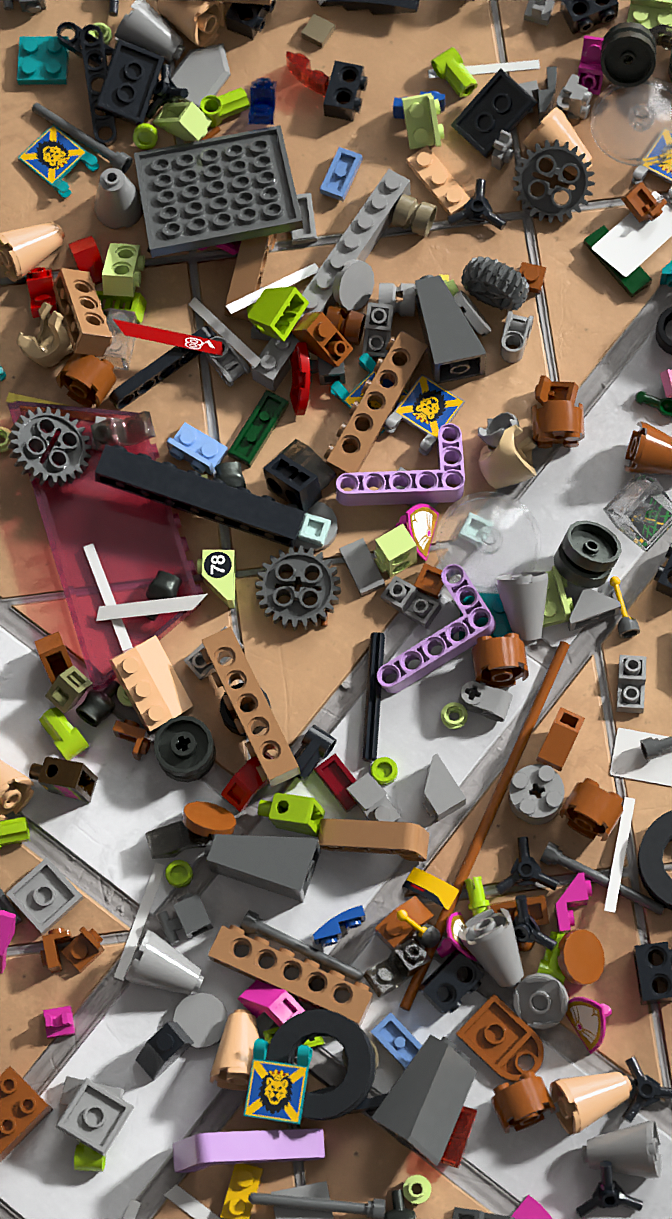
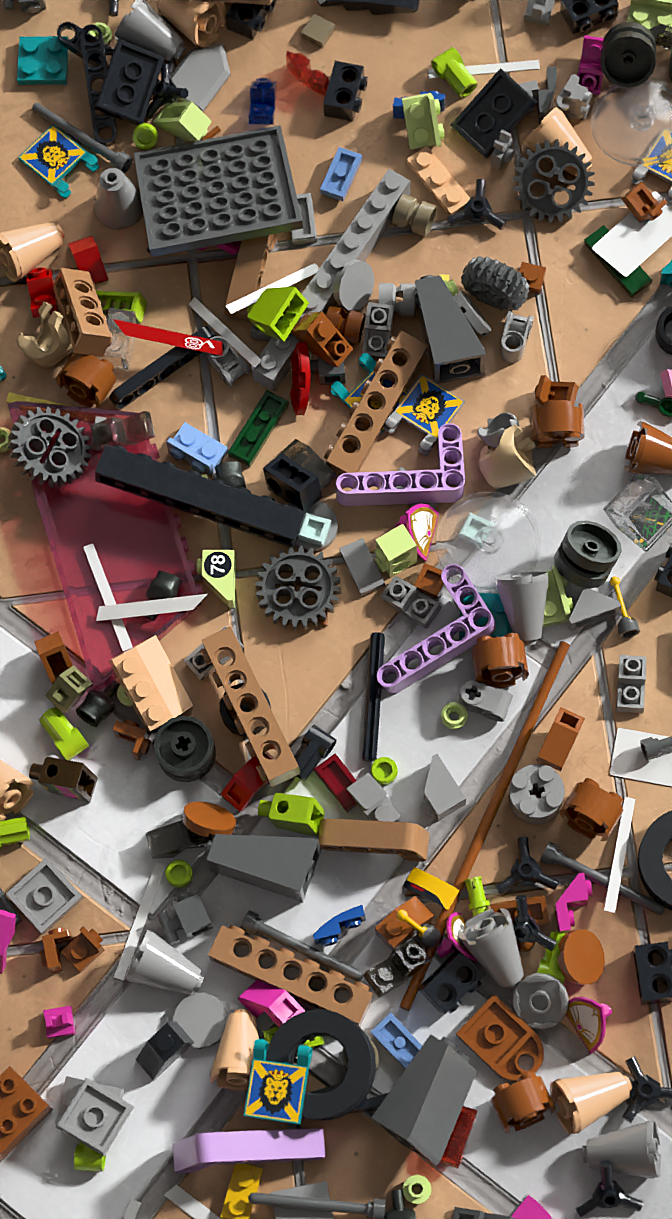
yellowish green brick [102,243,145,297] -> none
lime piece [200,88,250,128] -> none

